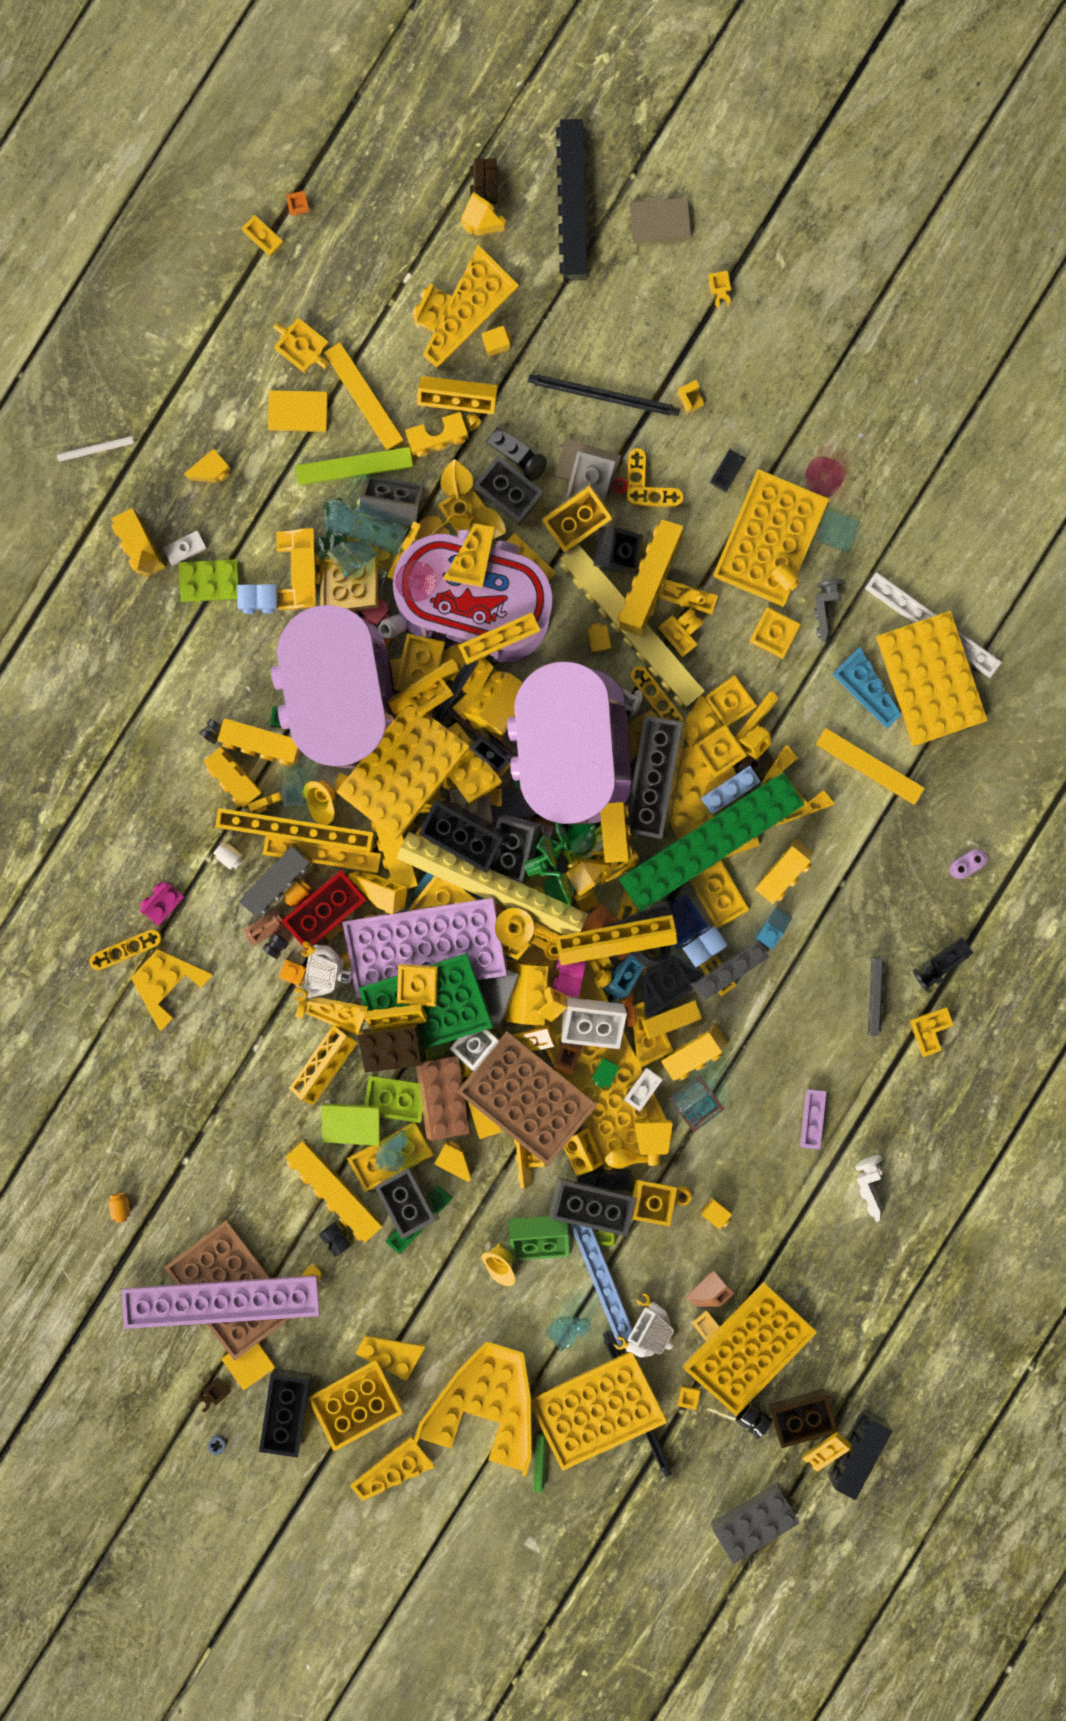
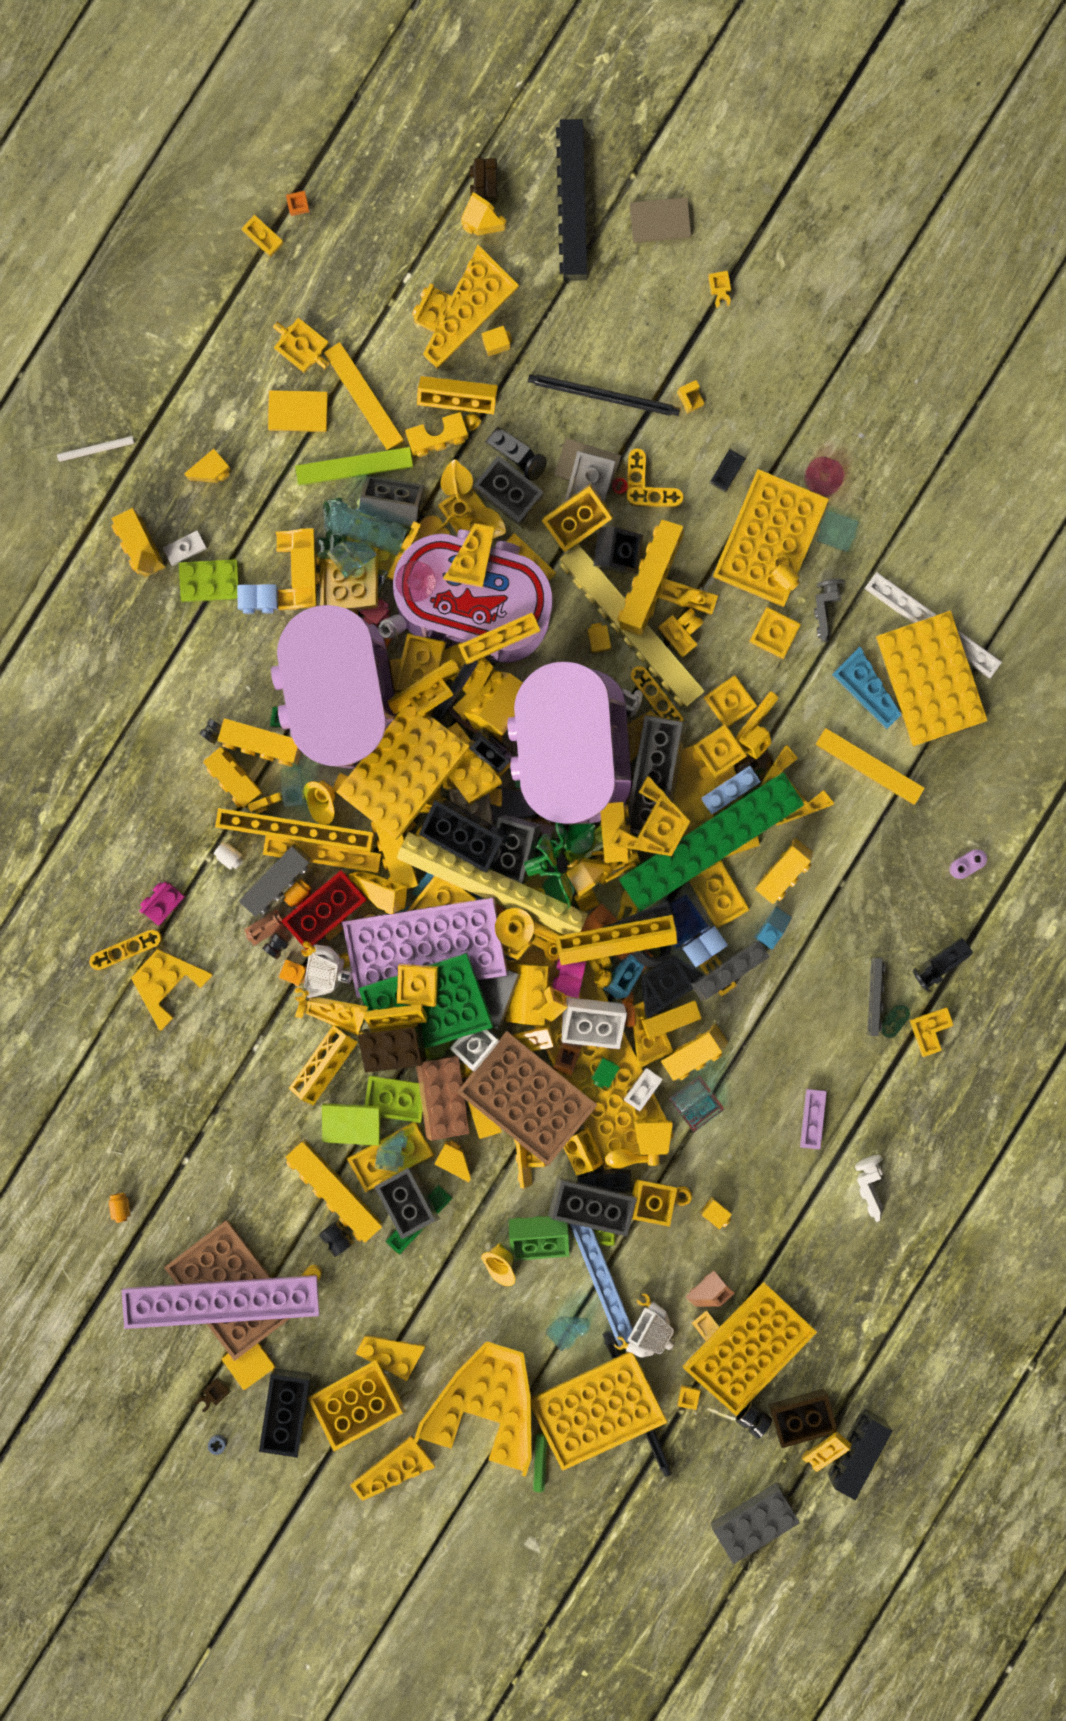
yellow wing [684,695,722,747] -> none
none -> yellow wing [610,776,690,856]
none -> clear green beam [880,1005,910,1038]

